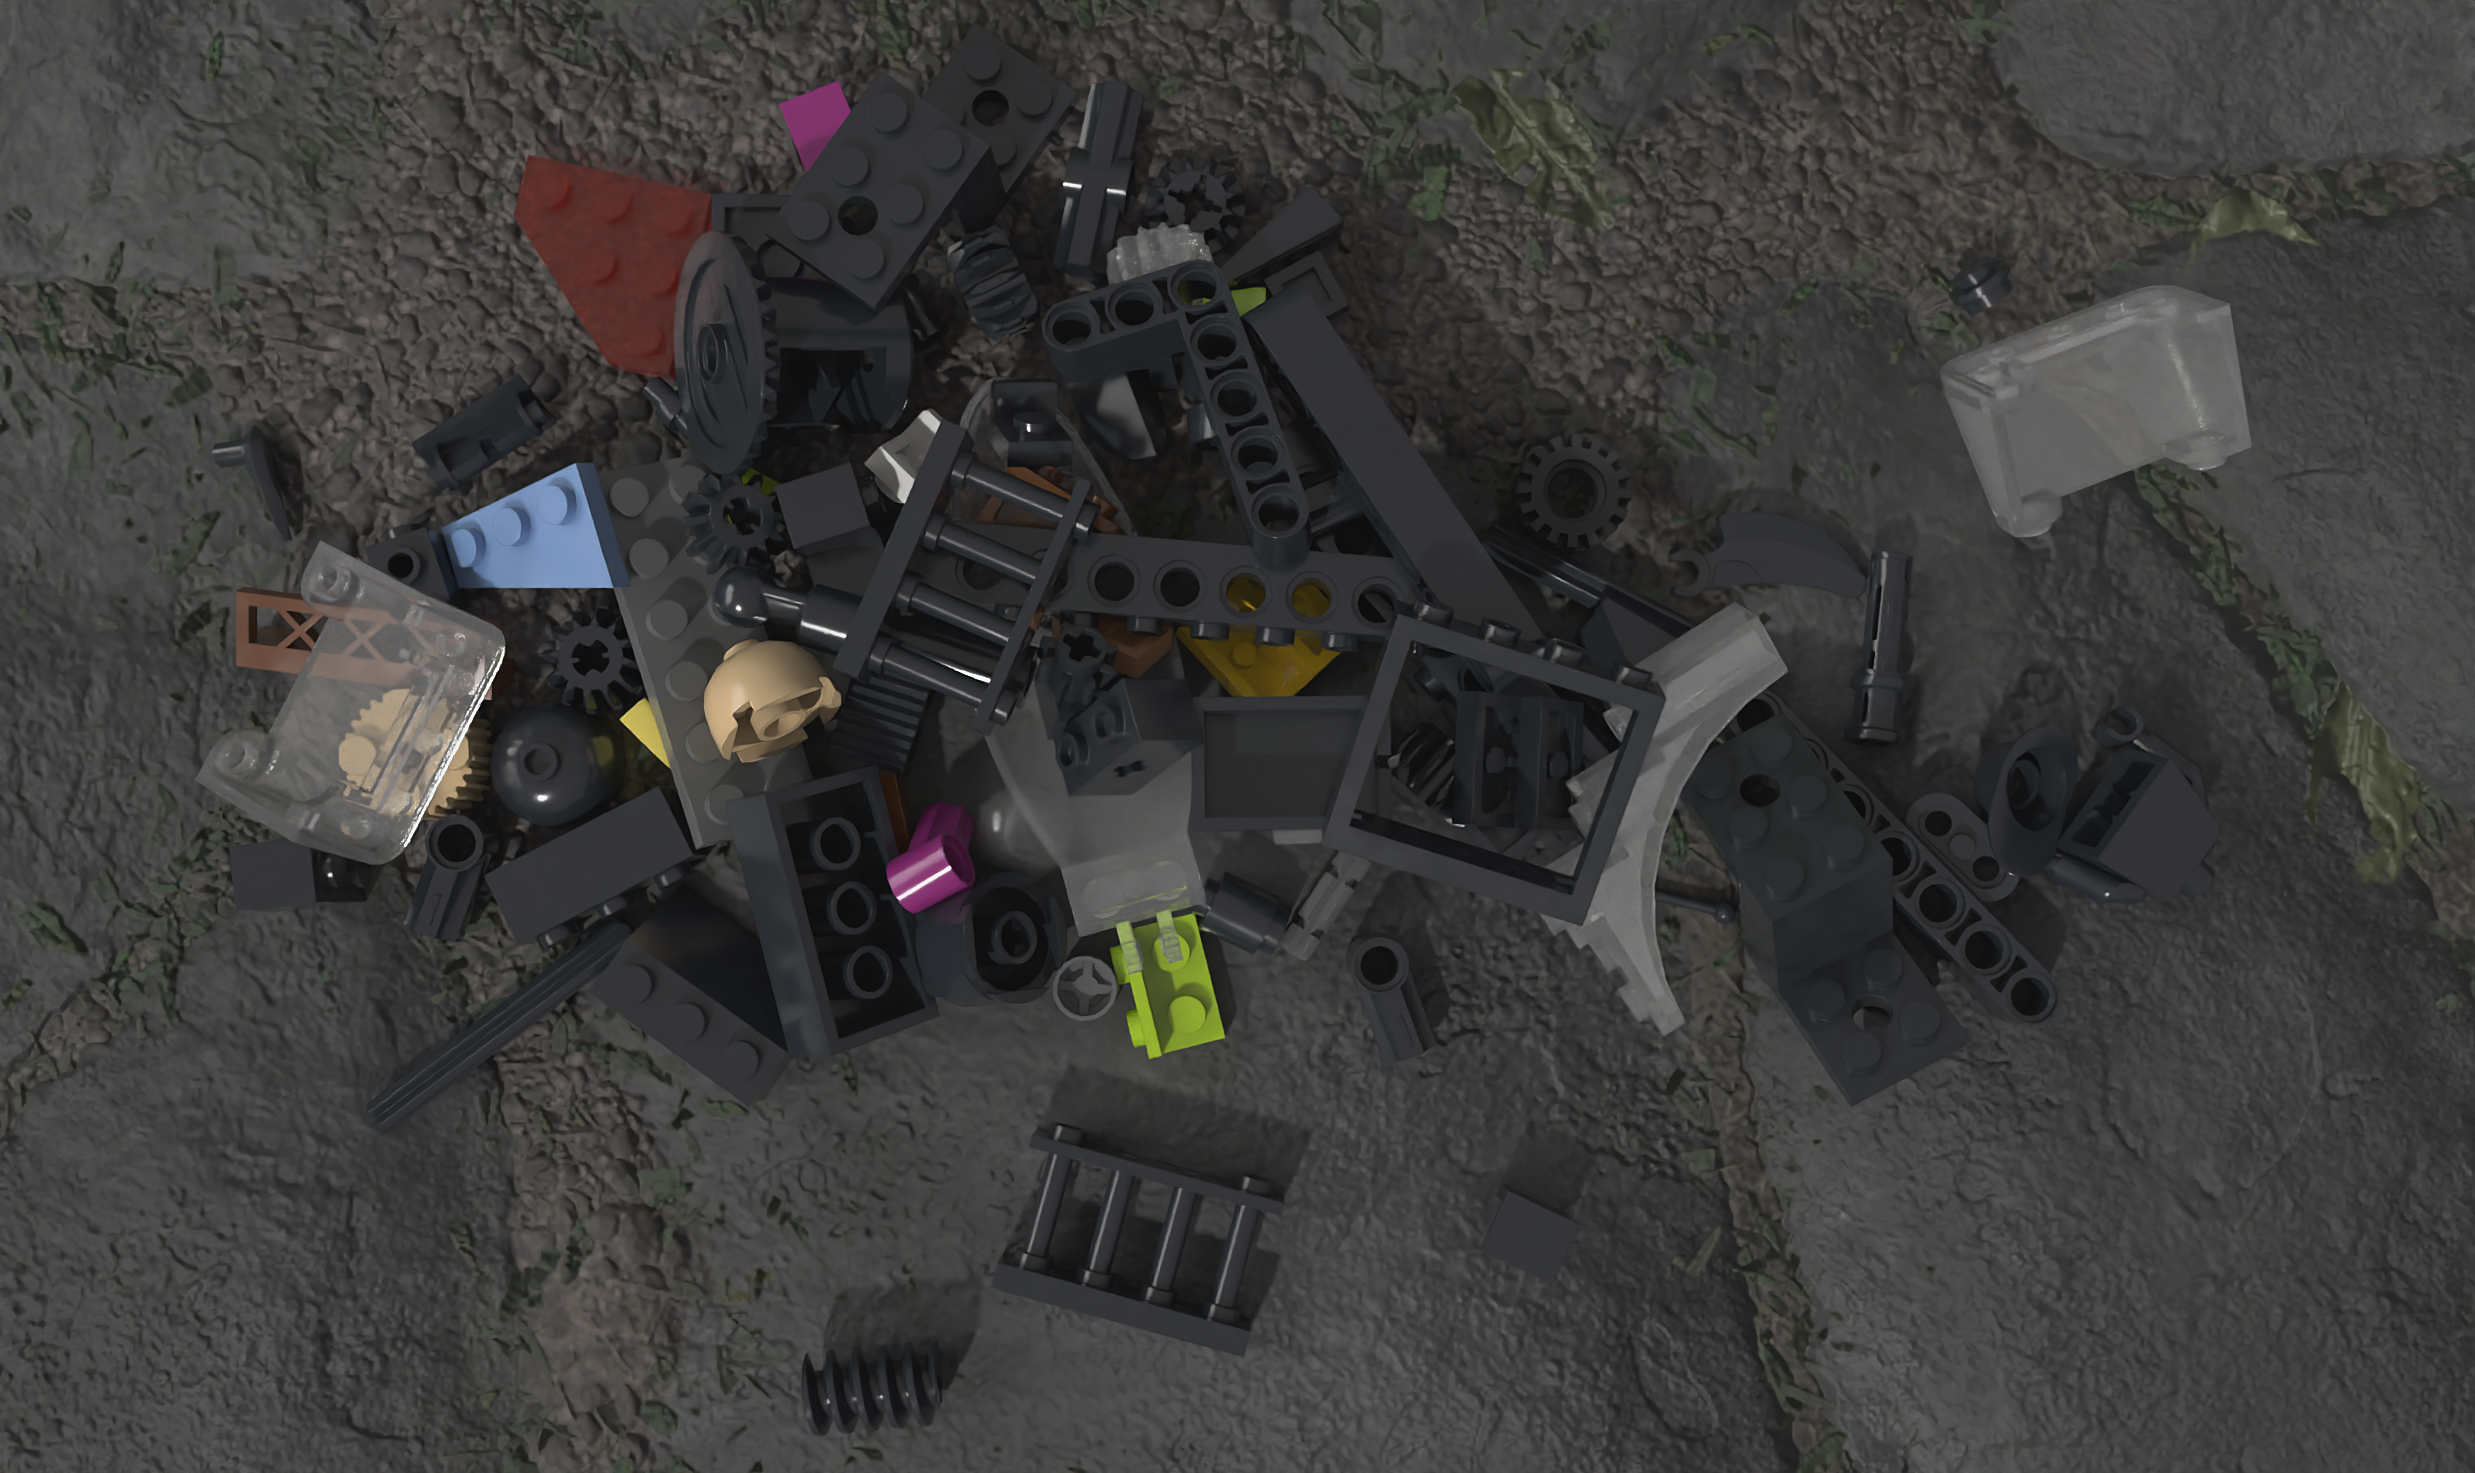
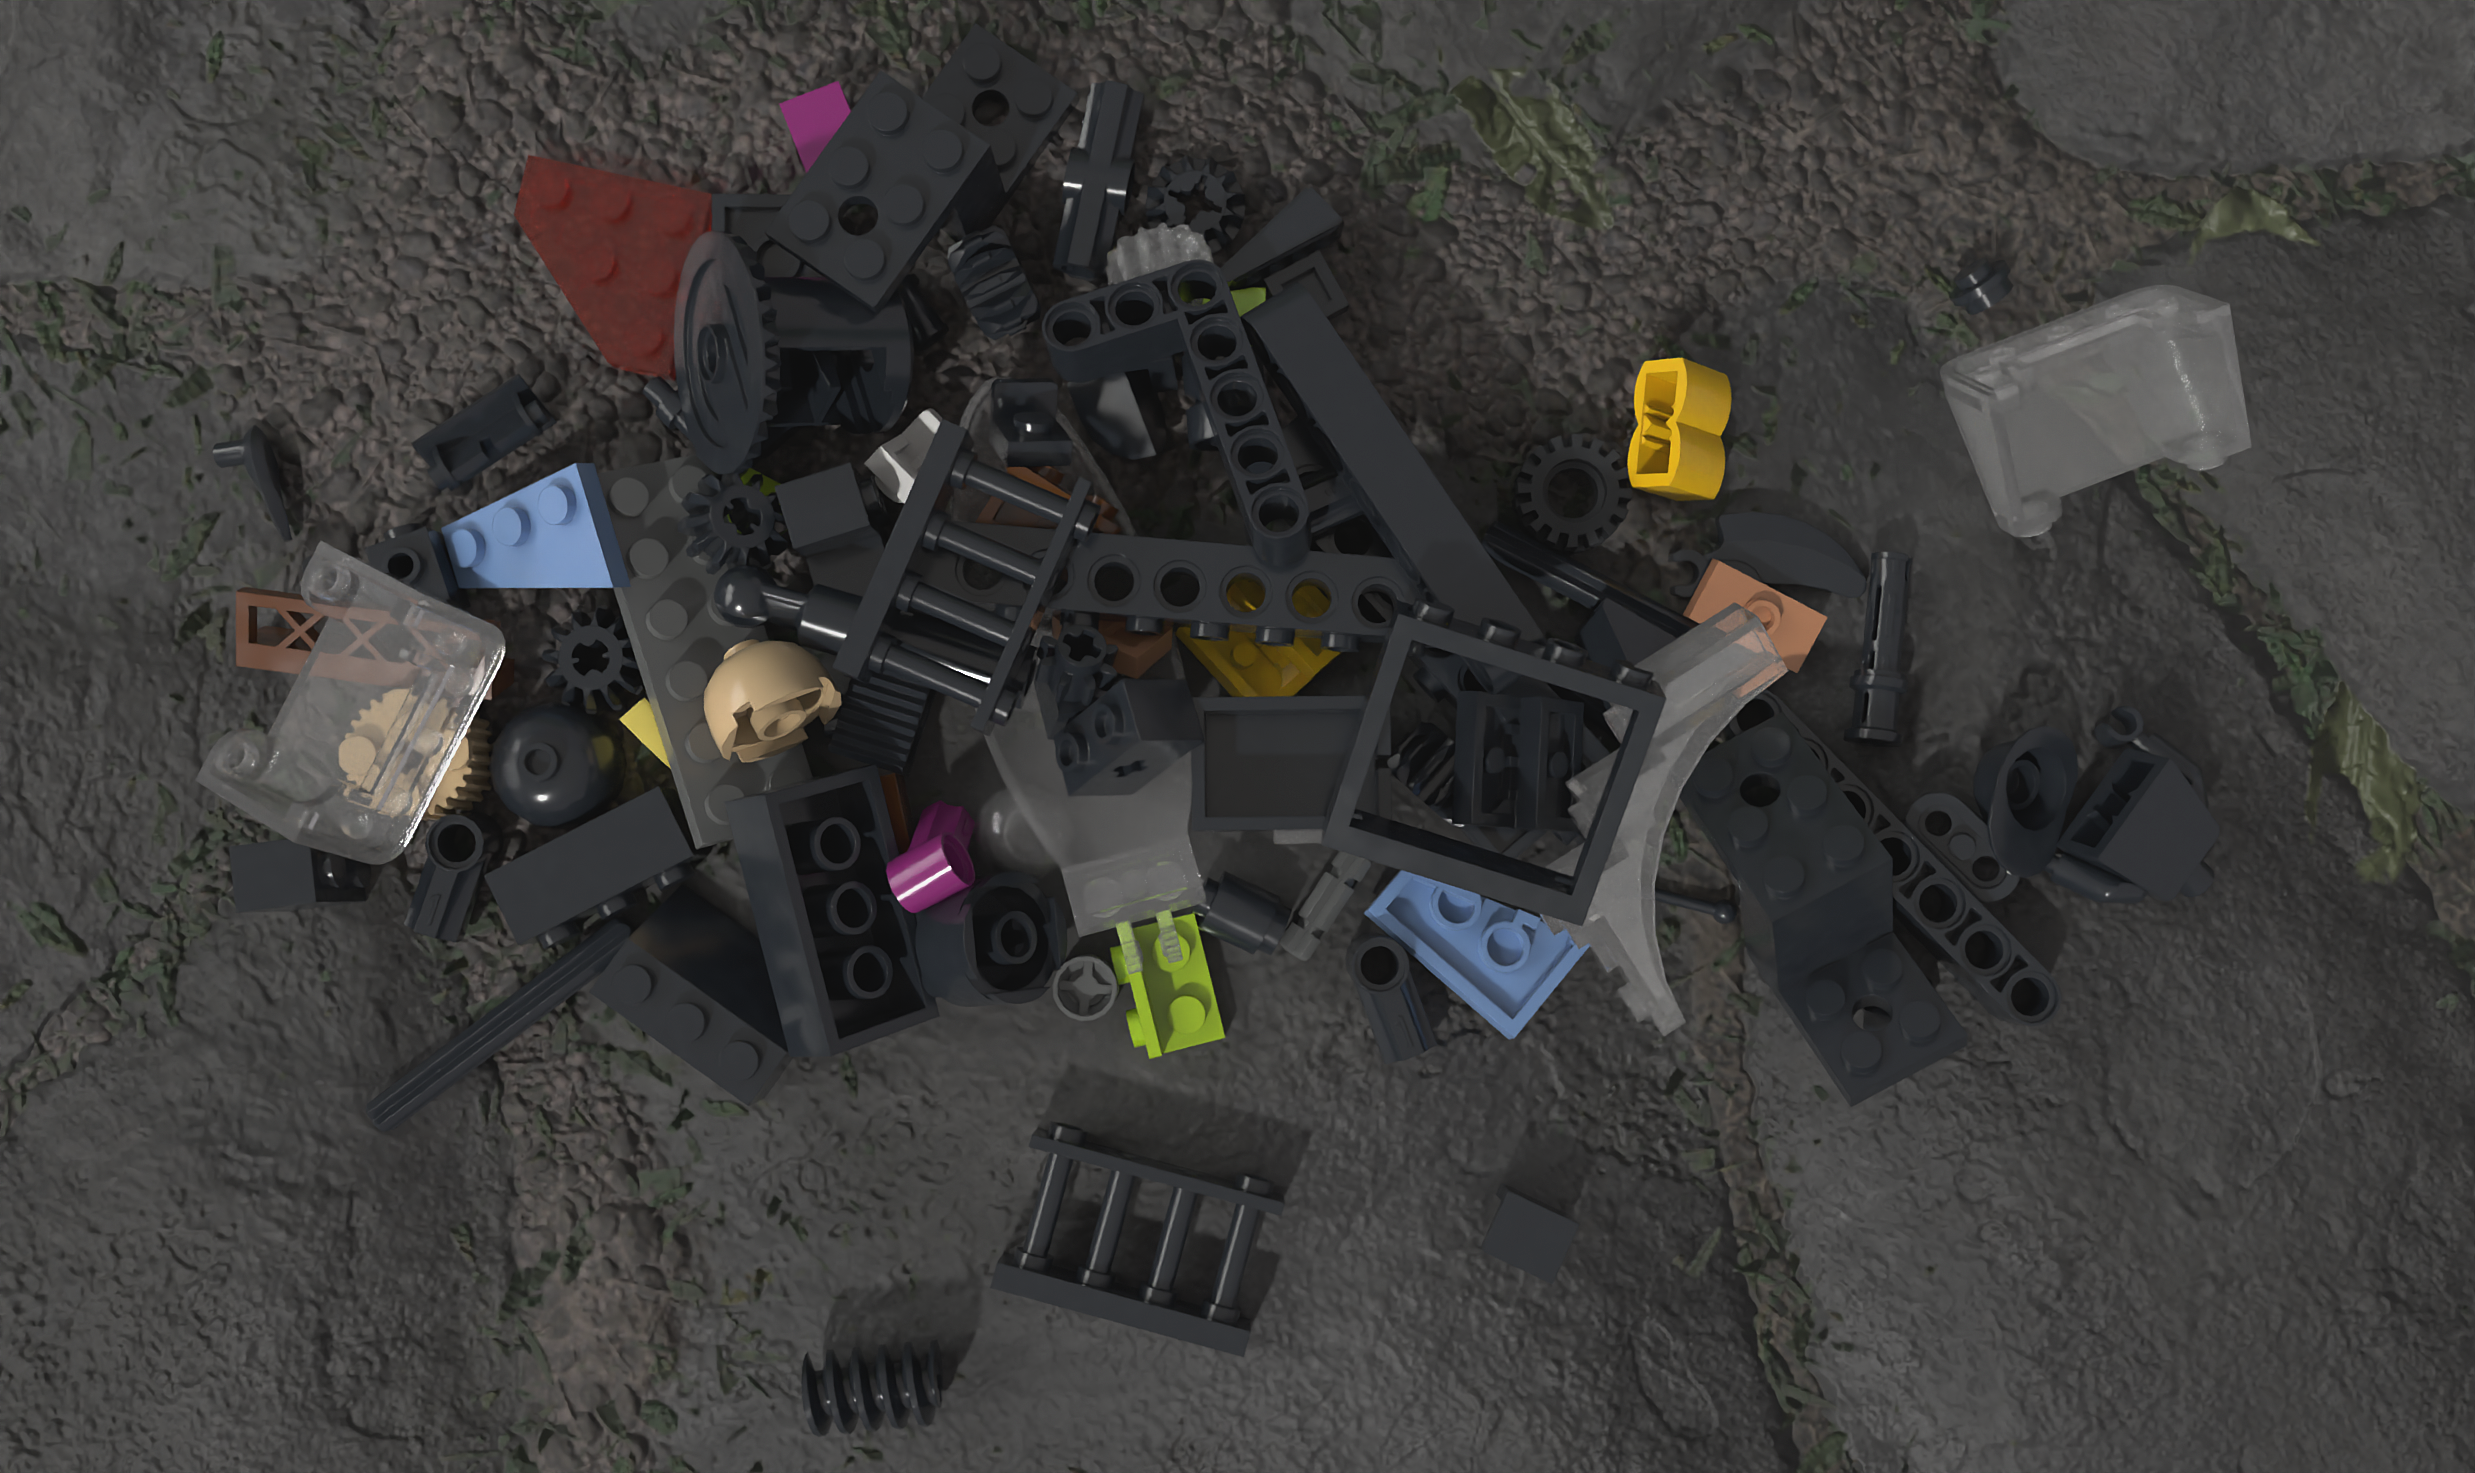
none -> medium blue wing [1364,870,1593,1039]
none -> yellow brick [1628,358,1731,501]
none -> nougat plate [1683,559,1828,673]

